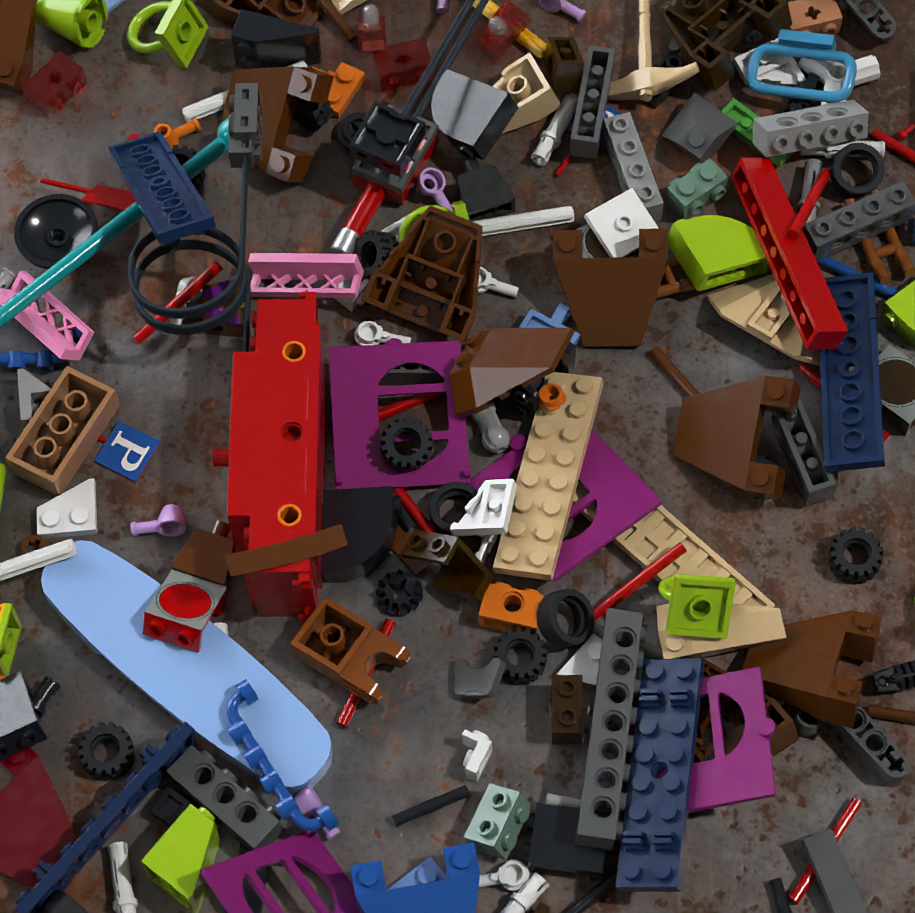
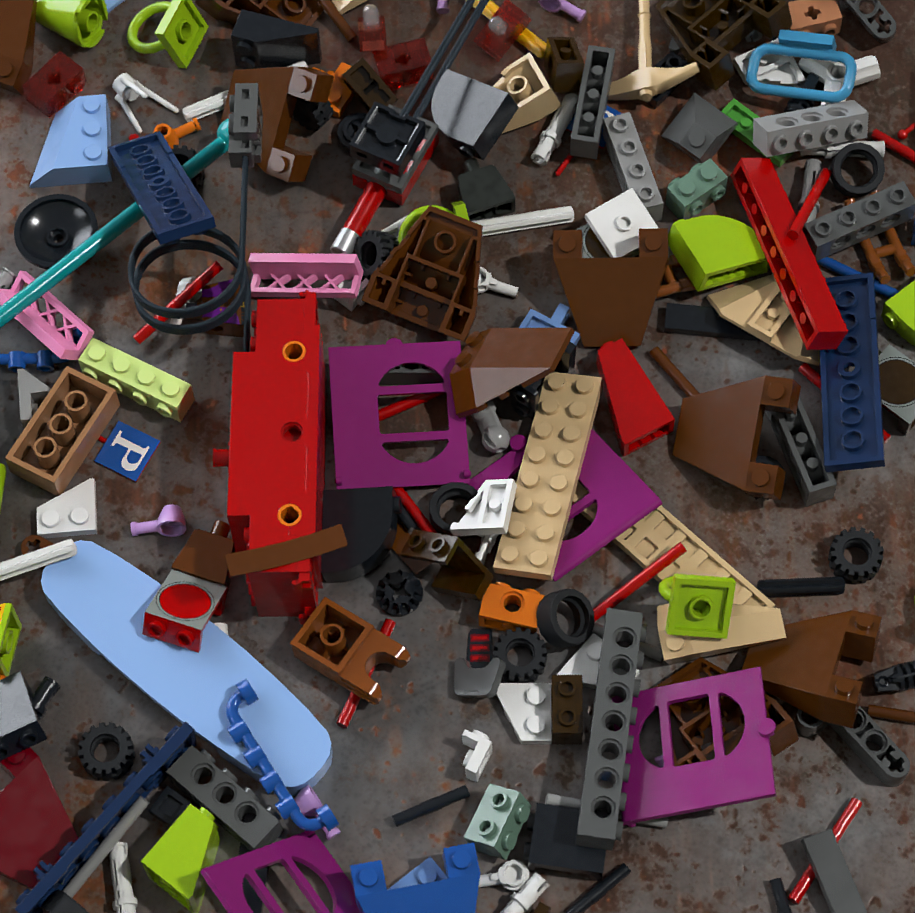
red piece [40,178,135,211] -> none
white plate [354,321,411,346] -> none
black tyre [380,416,433,472] -> none
lavender bar [417,167,453,212] -> none
orange plate [538,383,566,411] -> none
dark blue piece [616,658,705,892] -> none
none -> light blue wedge [30,94,112,188]
none -> light grey bar [62,796,149,898]
none -> yellowish green brick [78,338,195,422]
none -> white plant [112,73,179,133]
none -> dark brown brick [341,57,398,111]
none -> sticker [466,628,493,668]
none -> white wing [495,683,552,744]
none -> red slope [596,338,675,457]
none -> black tile [664,303,764,342]
none -> black axle [757,577,845,597]

